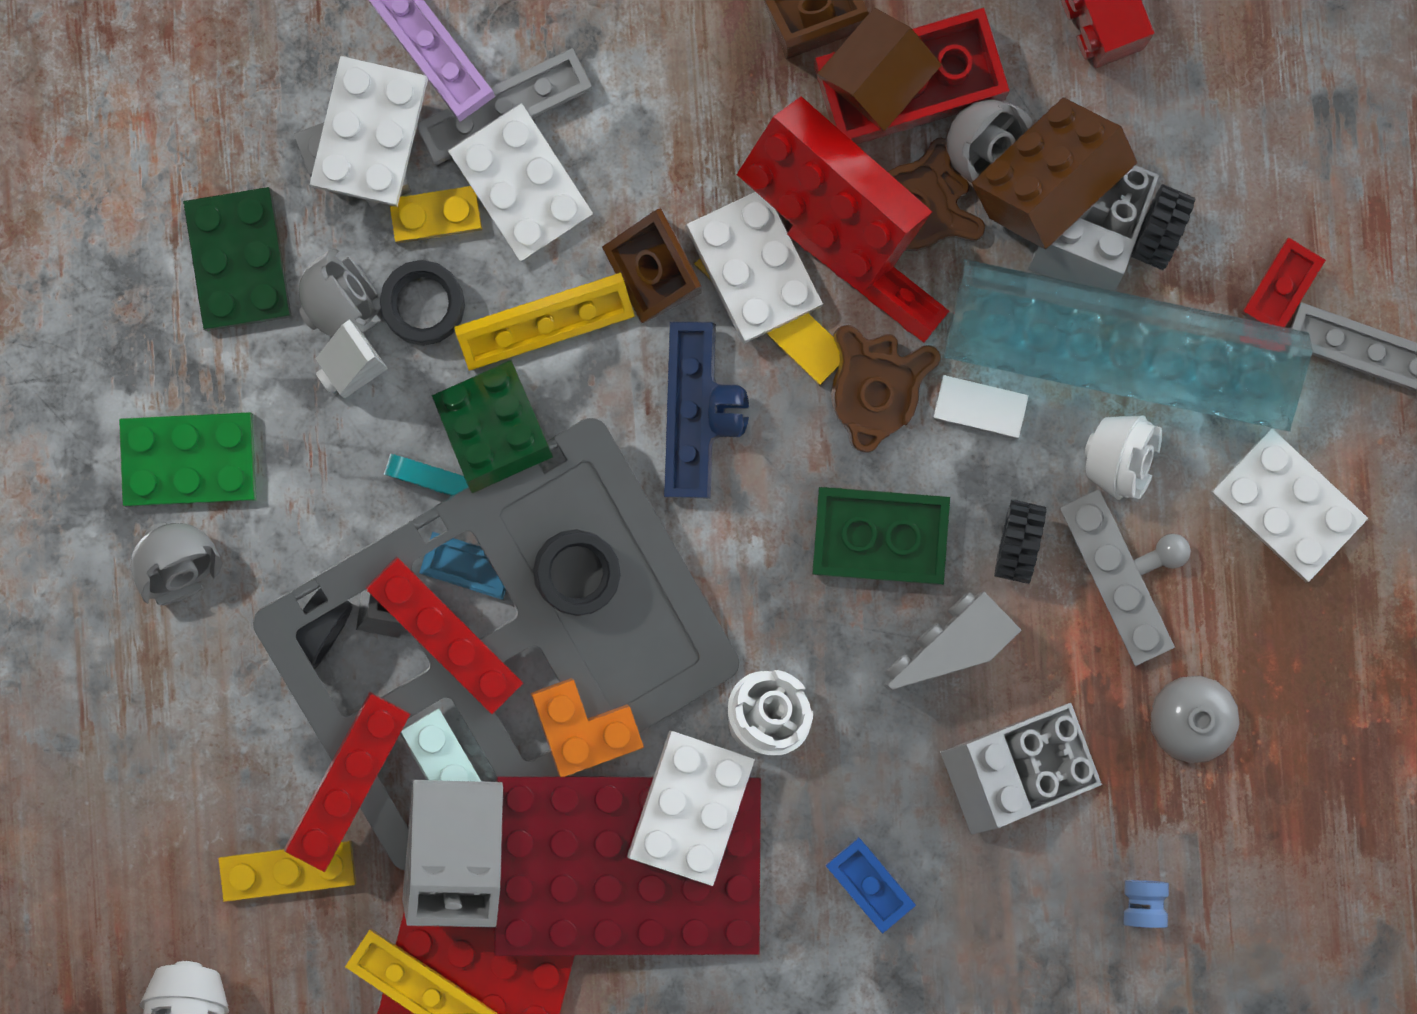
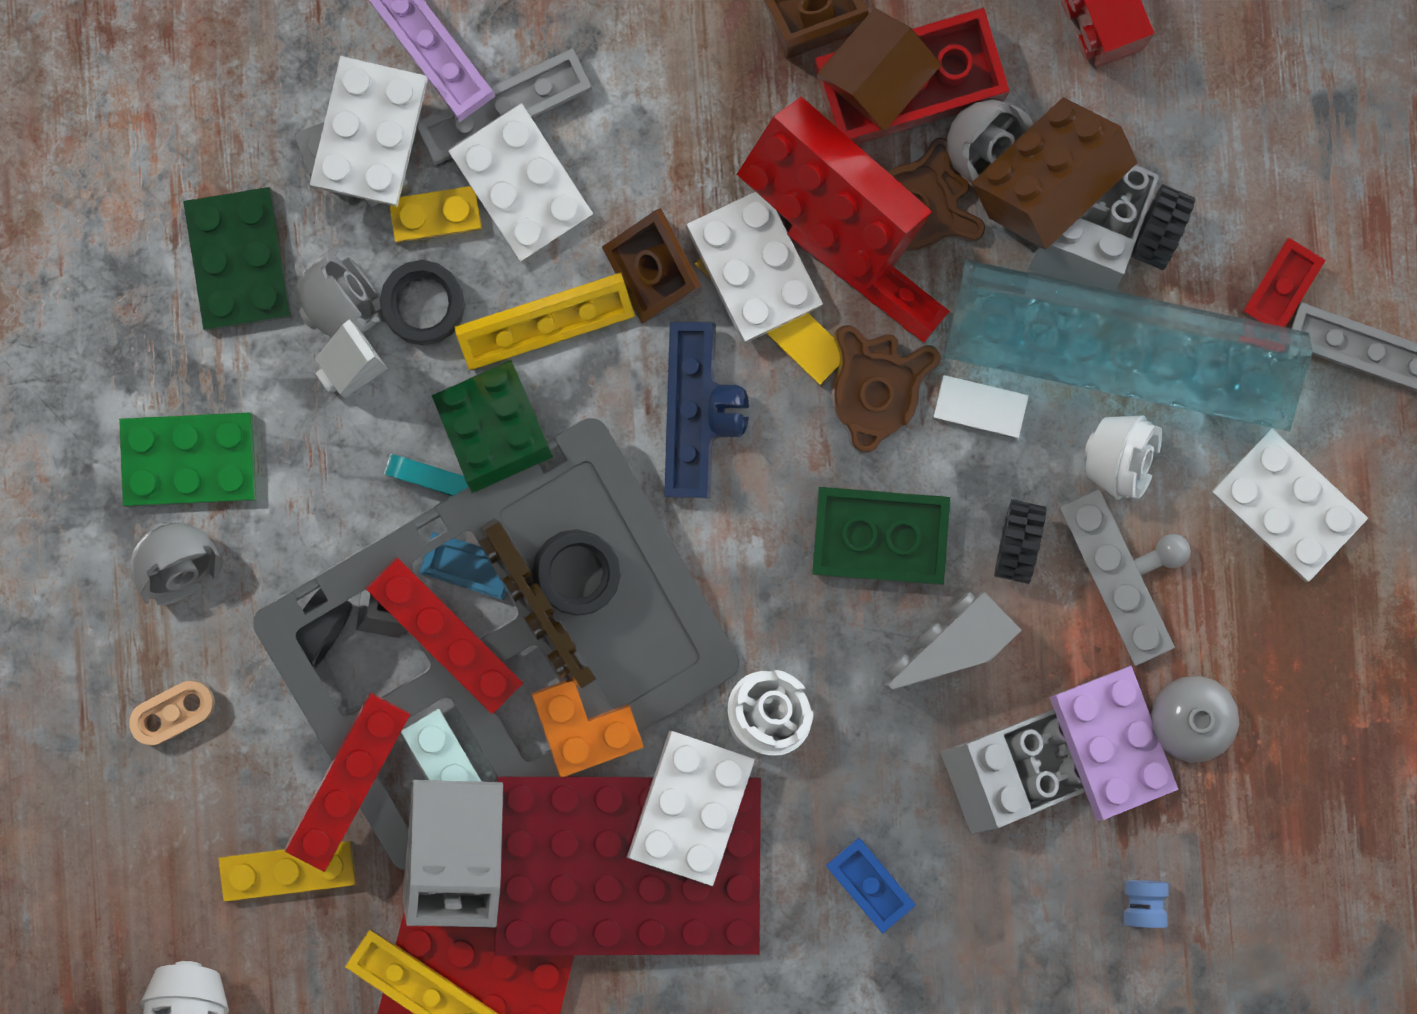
none -> light nougat plate [129,681,215,745]
none -> dark brown wing [478,519,596,688]
none -> lavender plate [1049,666,1178,821]

